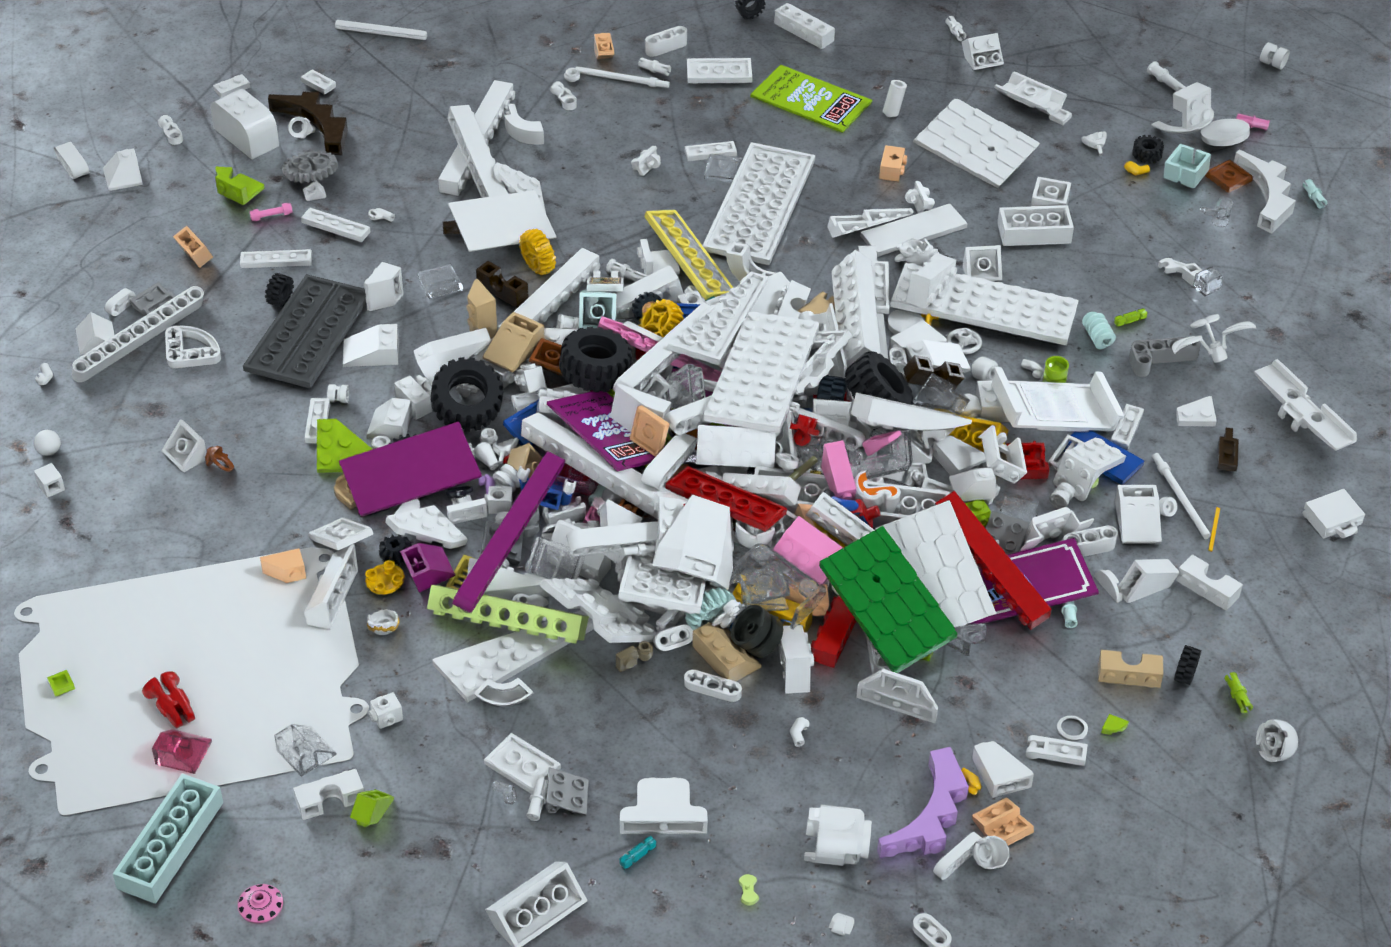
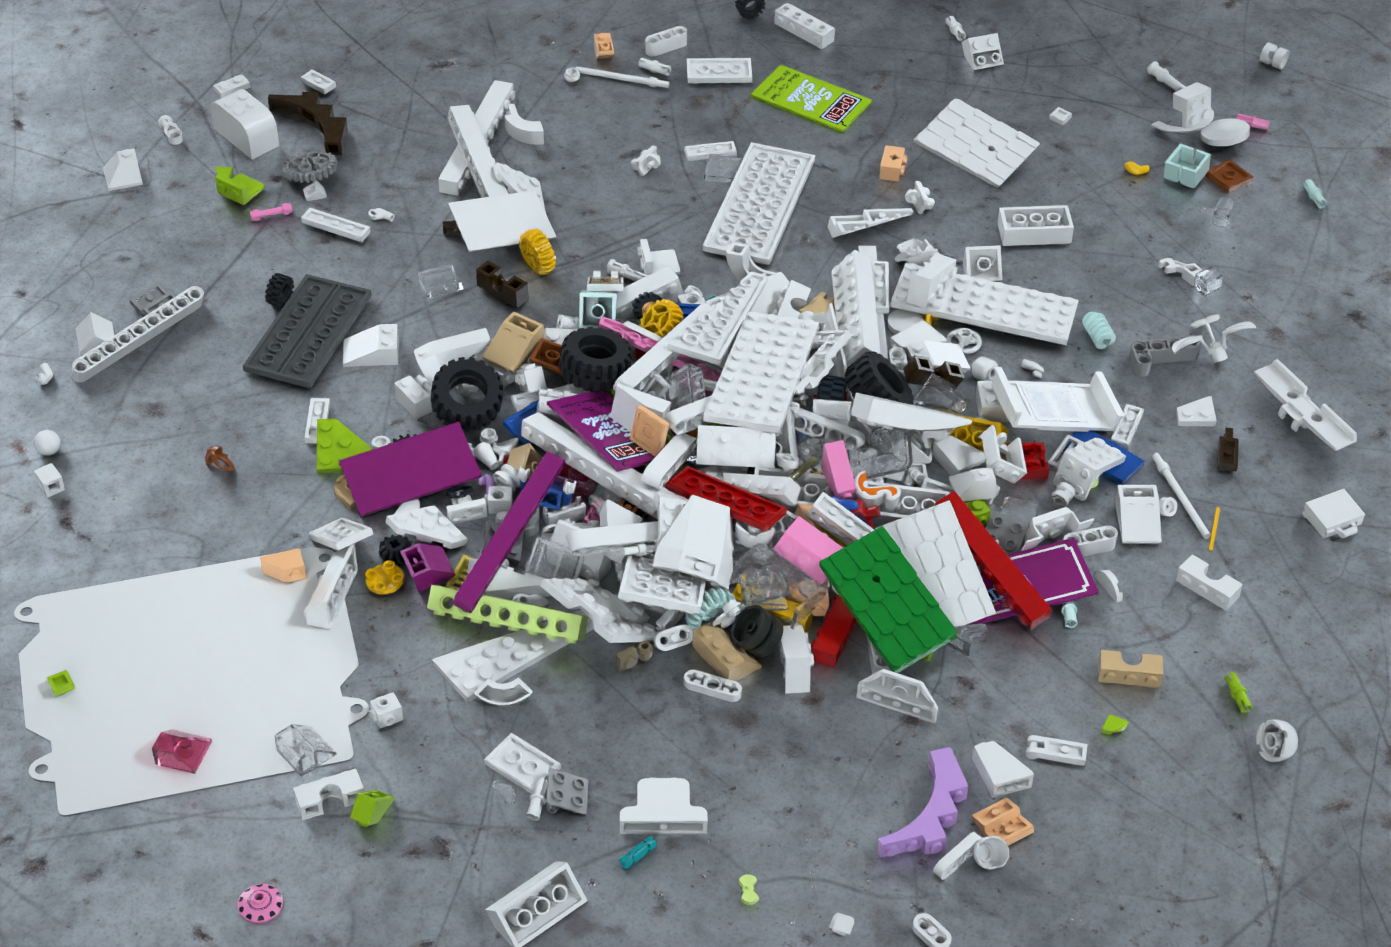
white beam [54,142,90,179] -> none
white beam [105,288,136,316] -> none
light aqua brick [113,774,223,904] -> none
red piece [142,671,195,729] -> none
white slope [161,419,206,472] -> none
white beam [165,326,221,368] -> none
light nougat brick [173,226,213,268] -> none
white tile [240,249,312,268] -> none
white piece [288,117,316,139] -> none
white wheel [327,384,349,403] -> none
white axle [335,20,427,40] -> none
white slope [364,262,403,311] -> none
white slope [367,398,412,441] -> none
white hair [367,609,399,635] -> none
tan slope [466,279,497,339] -> none
white brick [498,248,600,330] -> none
white connector [550,81,577,110] -> none
light yellow piece [644,210,733,300] -> none
red hips [790,414,820,446] -> none
white arm [790,717,810,747] -> none
white piece [804,805,872,866] -> none
white tile [860,204,968,257] -> none
bright pink slope [862,431,901,456] -> none
white brick [883,80,907,117] -> none
white head [956,393,981,418] -> none
yellow arm [961,767,982,795] -> none
white piece [994,71,1067,116] -> none
white brick [1031,177,1071,207] -> none
lime wheel [1042,356,1069,383] -> none
white piece [1057,716,1088,741] -> none
white piece [1082,131,1107,156] -> none
lime axle [1114,308,1148,327] -> none
white slope [1118,559,1180,603] -> none
black tyre [1132,135,1164,164] -> none
black tyre [1174,645,1202,685] -> none
white arch [1234,149,1296,234] -> none

